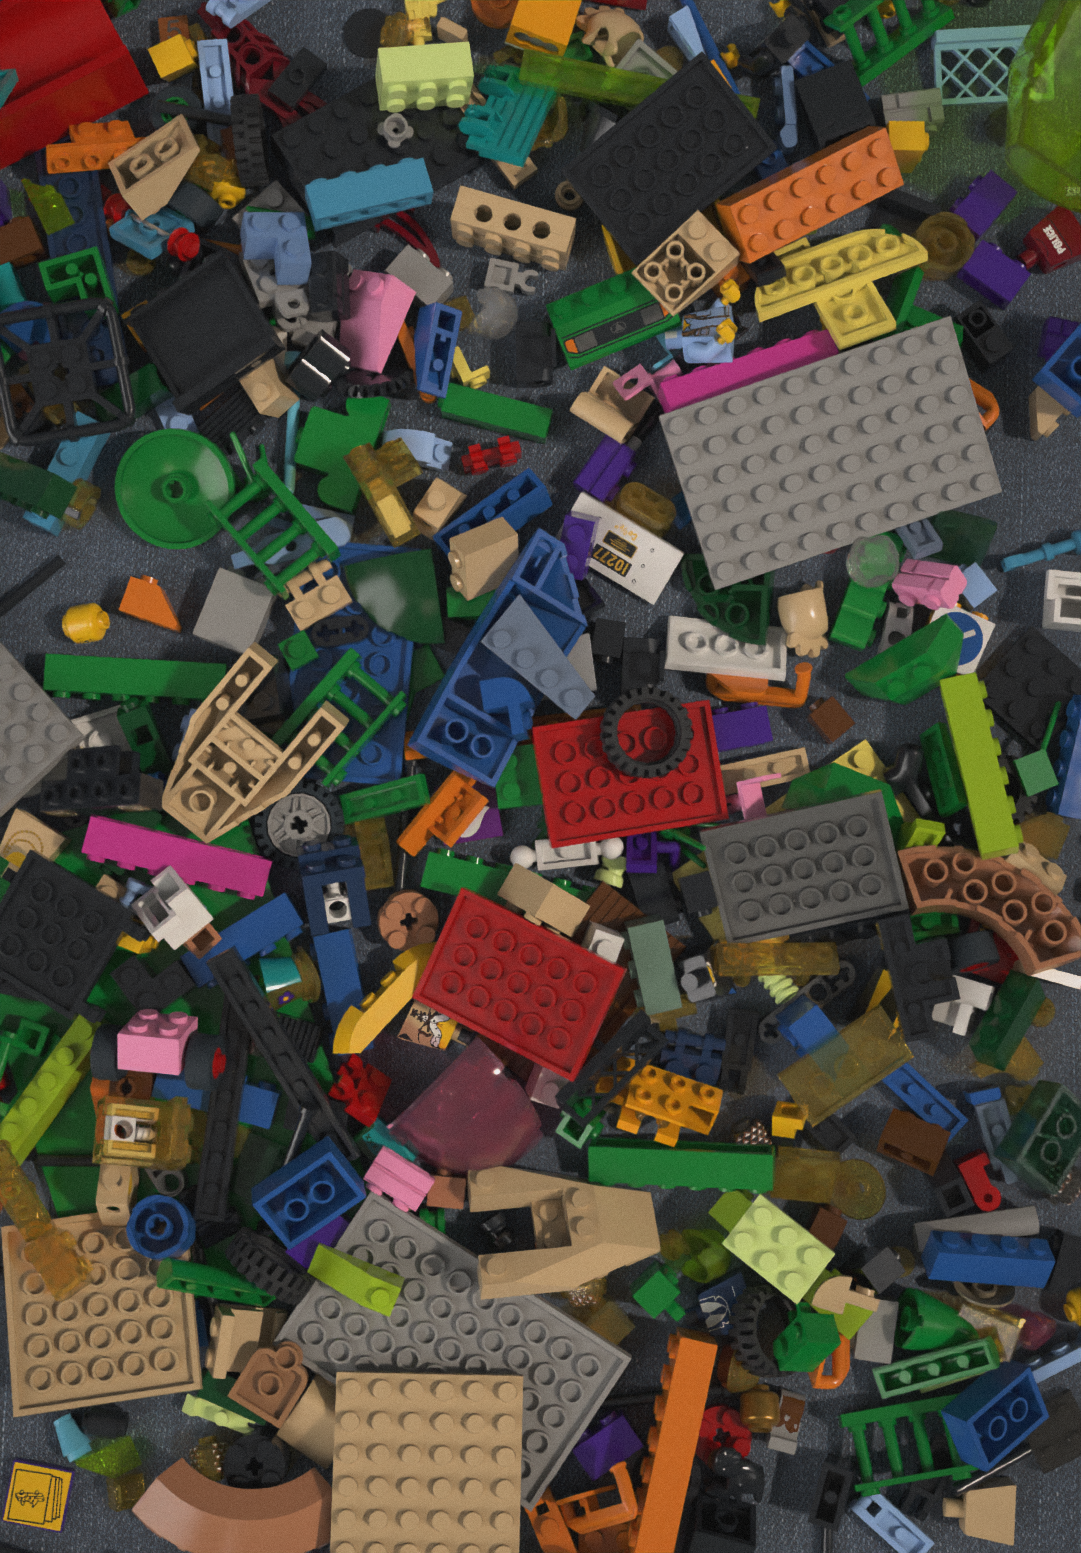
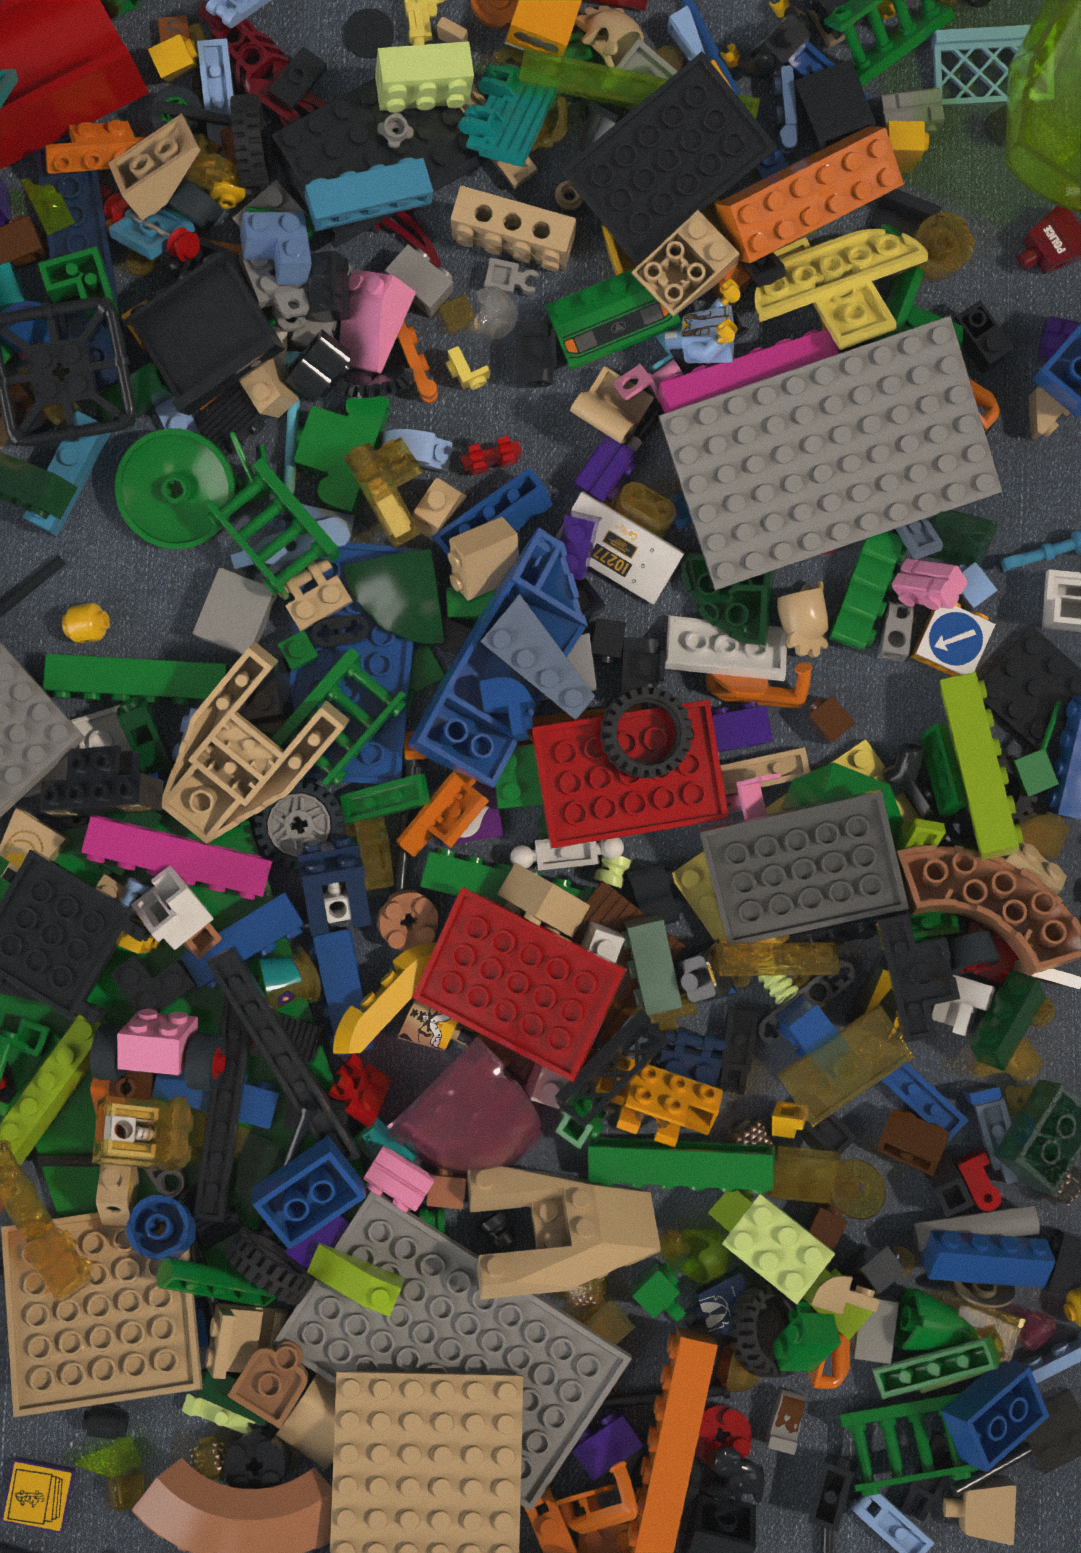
medium azure cone [53,1413,92,1463] -> none
clear yellow piece [59,478,101,530] -> none
orange slope [119,574,182,633] -> none
clear yellow piece [379,12,430,48] -> none
blue slope [414,302,462,399] -> none
green brick [437,382,553,445] -> none
dark purple plate [626,831,681,873] -> none
green plant [658,822,722,869] -> none
black brick [678,871,718,918] -> none
pearl gold head [740,1384,780,1433] -> none
green wedge [845,613,964,706] -> none
clear helmet [846,535,899,588] -> none
dark purple brick [947,170,1018,245] -> none
dark purple brick [956,240,1031,310] -> none

